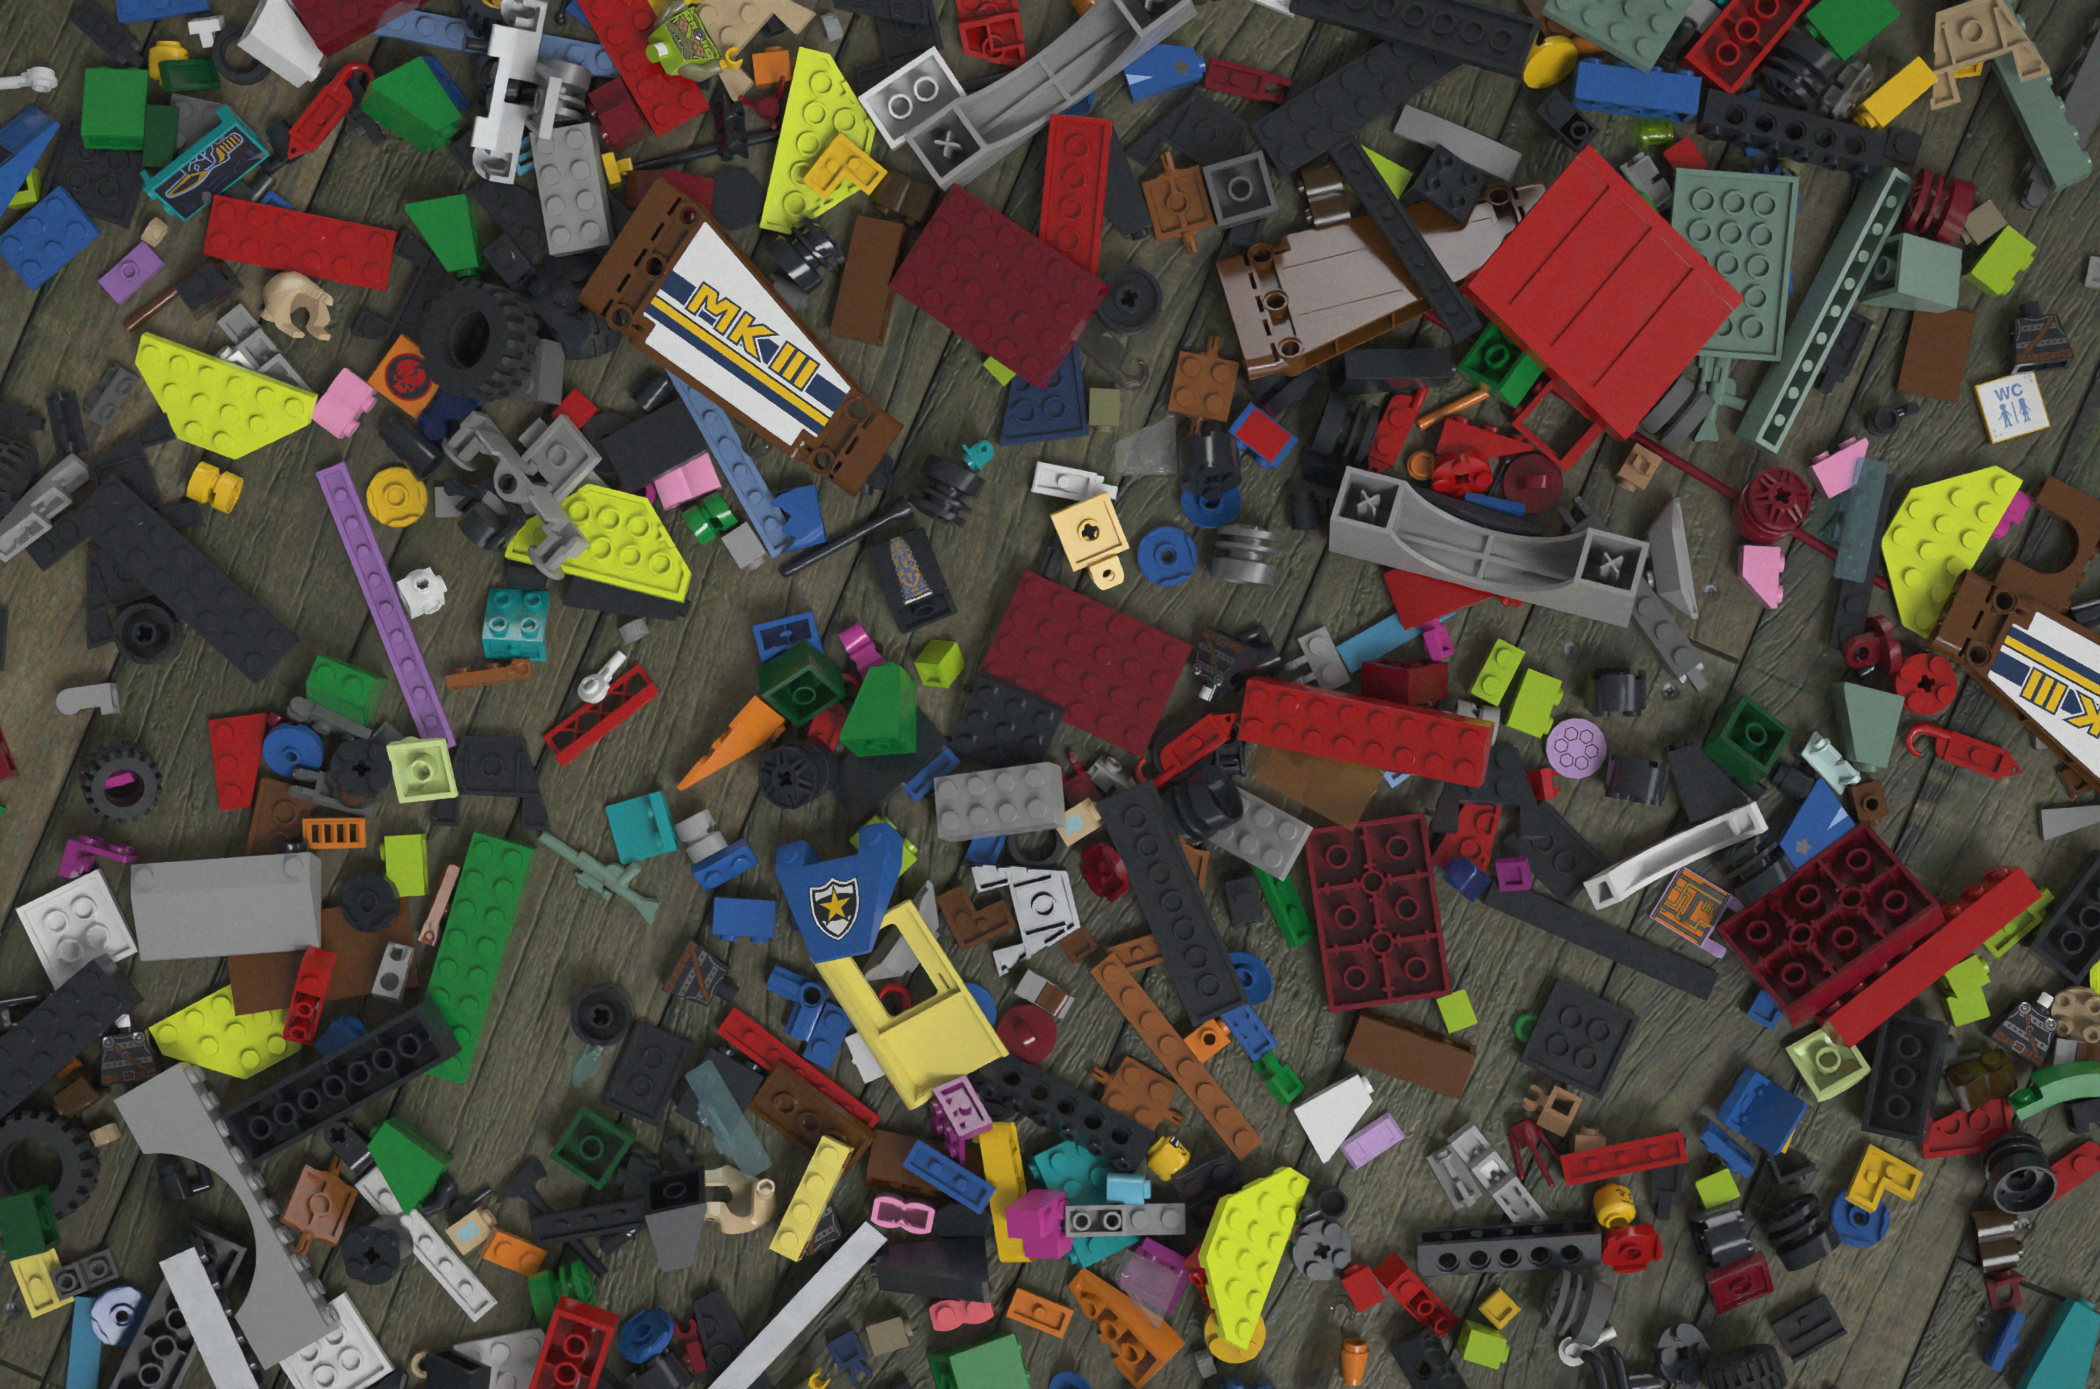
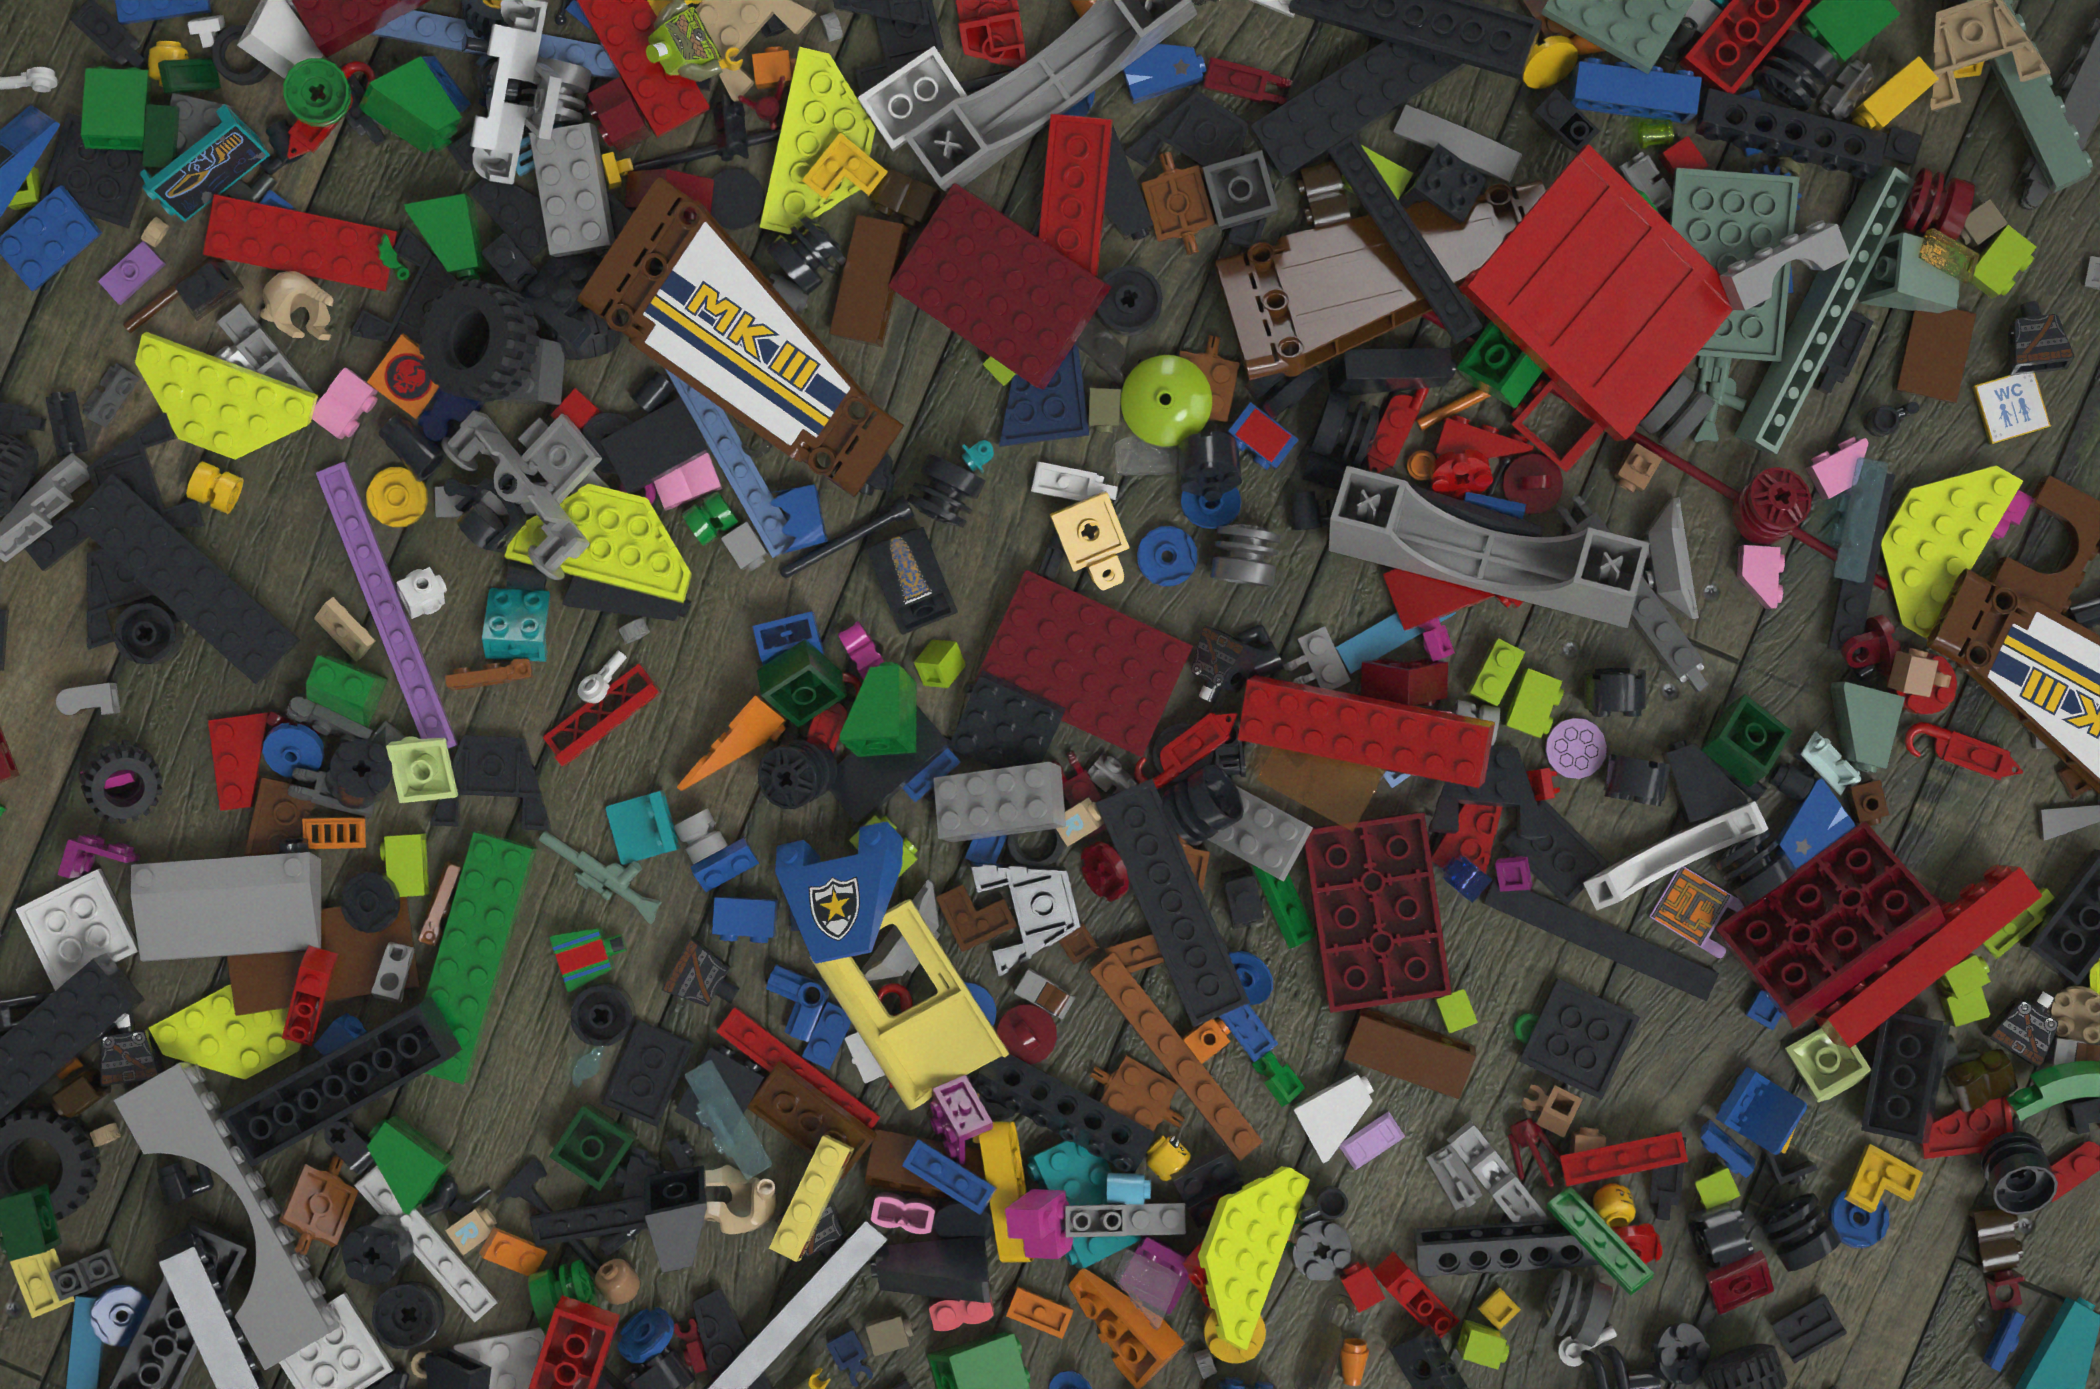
none -> green wheel [283,58,351,127]
none -> tan plate [314,597,375,662]
none -> black wheel [372,1281,446,1350]
none -> green piece [377,234,410,280]
none -> torso [549,927,627,992]
none -> medium nougat head [595,1259,640,1305]
none -> lime dish [1121,355,1212,447]
none -> green tile [1546,1186,1654,1296]
none -> light grey arch [1719,220,1851,311]
none -> medium nougat brick [1888,648,1951,697]
none -> clear yellow tile [1918,228,1979,283]

